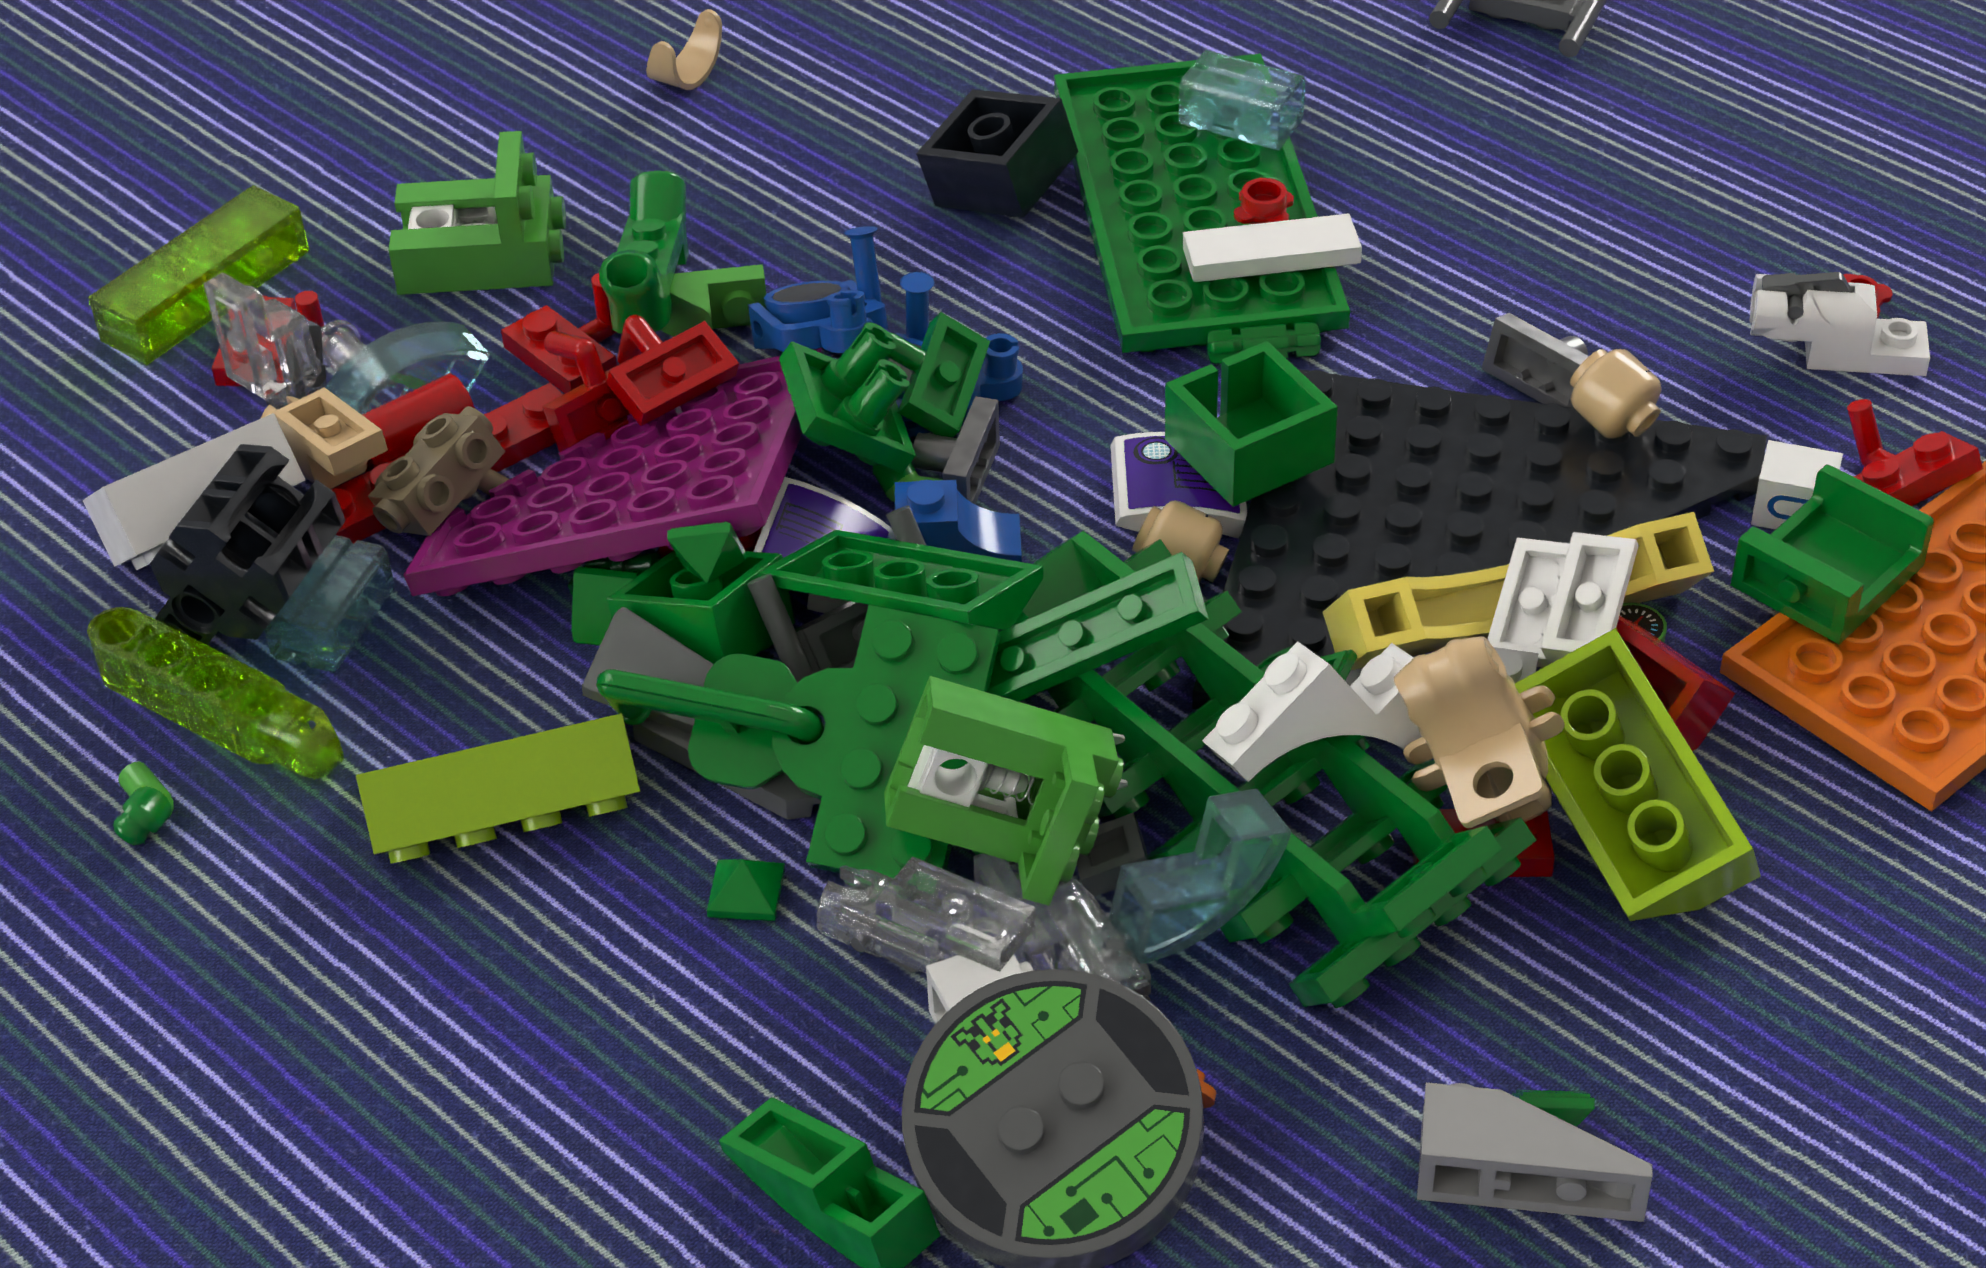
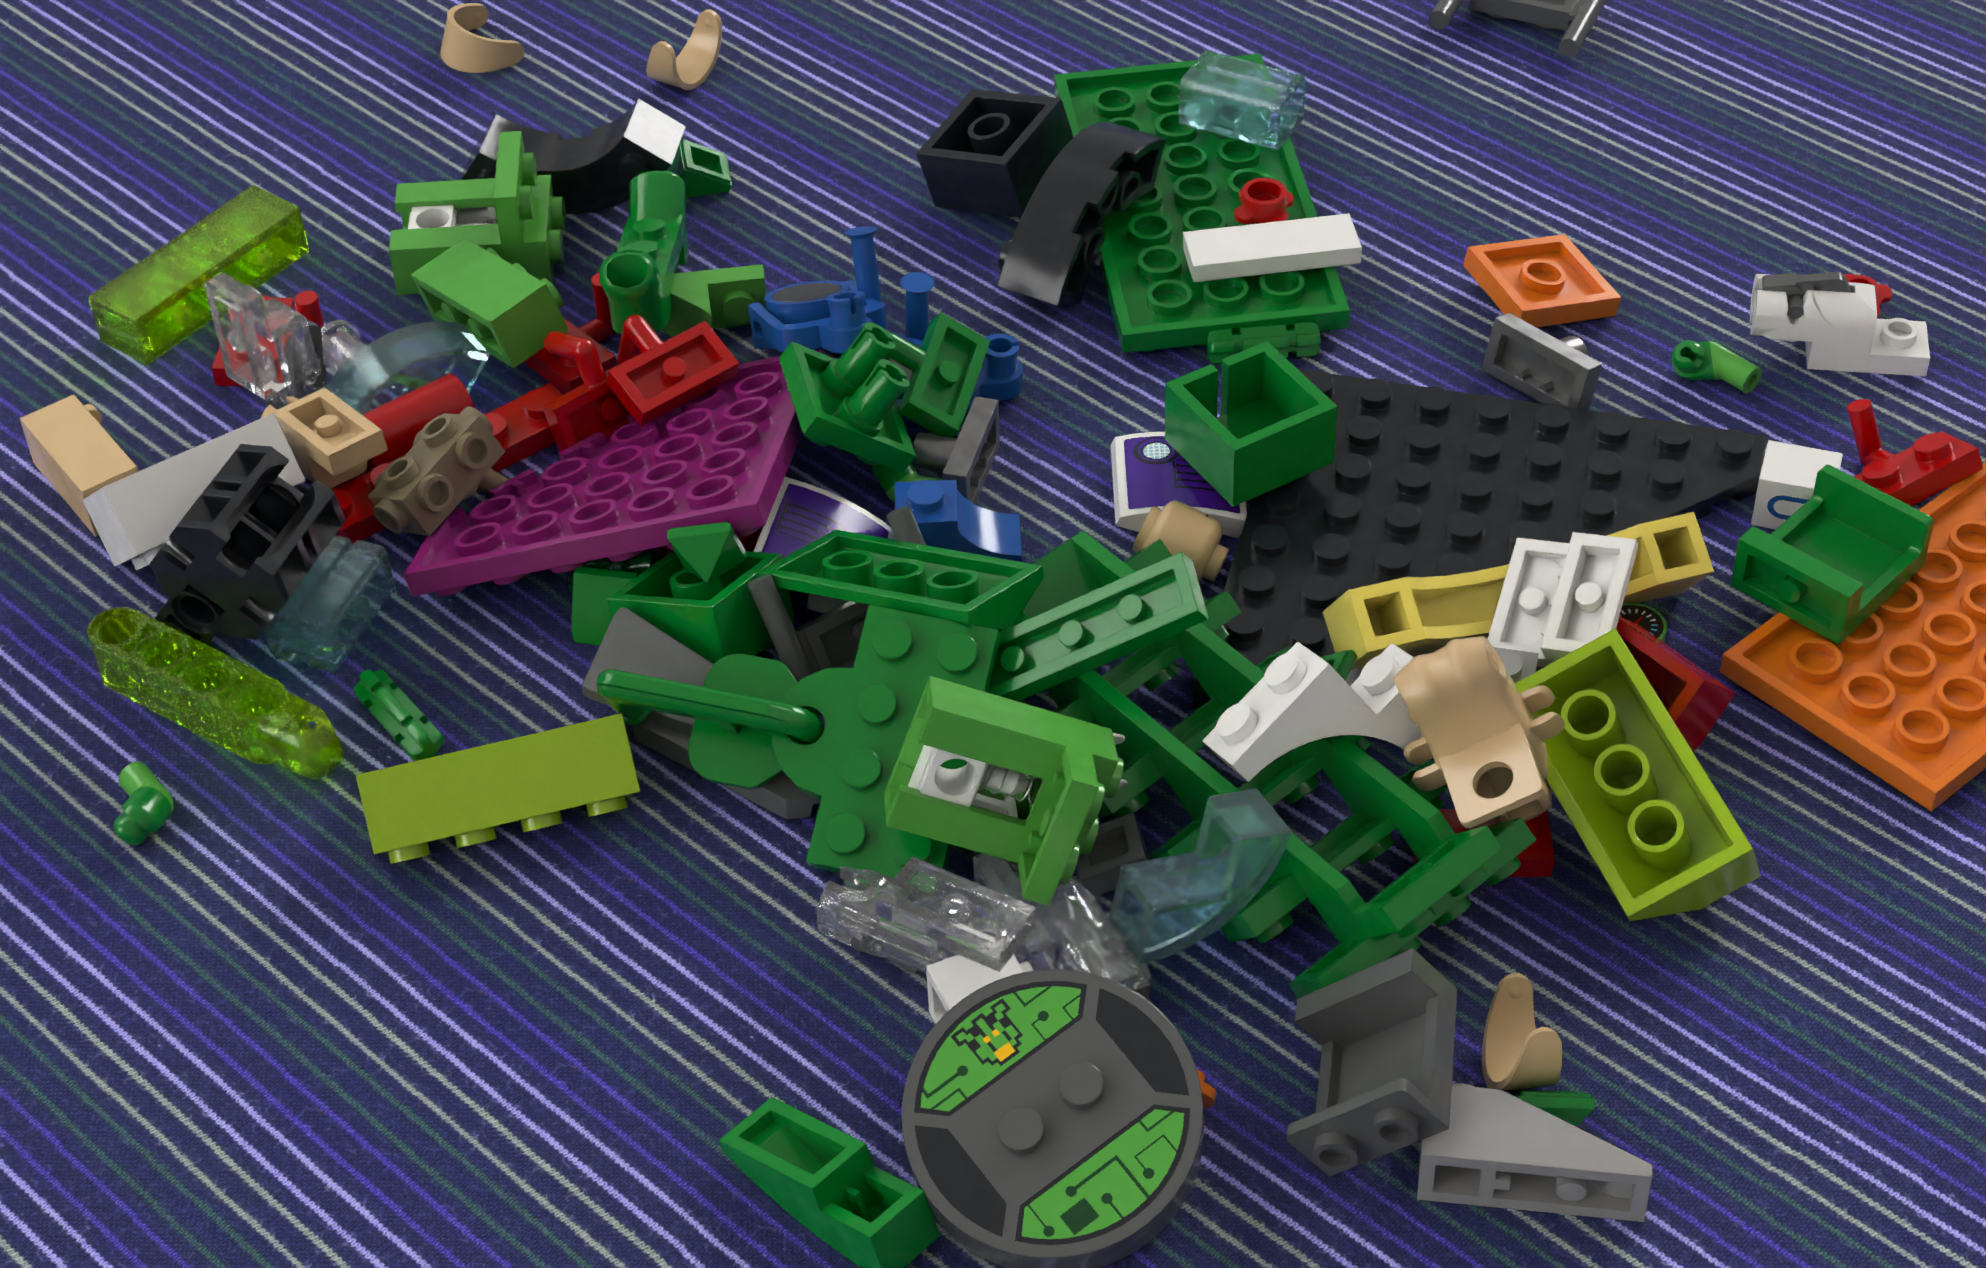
green slope [707,859,785,921] -> none
tan head [1570,349,1662,438] -> none
none -> tan brick [19,394,138,537]
none -> green axle [354,669,444,761]
none -> bright green brick [410,238,569,368]
none -> tan helmet [440,3,524,73]
none -> black brick [460,99,686,215]
none -> green slope [667,139,732,198]
none -> black brick [998,121,1166,305]
none -> dark grey panel [1286,948,1457,1177]
none -> orange plate [1463,234,1621,328]
none -> tan helmet [1482,973,1562,1091]
none -> arm [1672,340,1762,394]

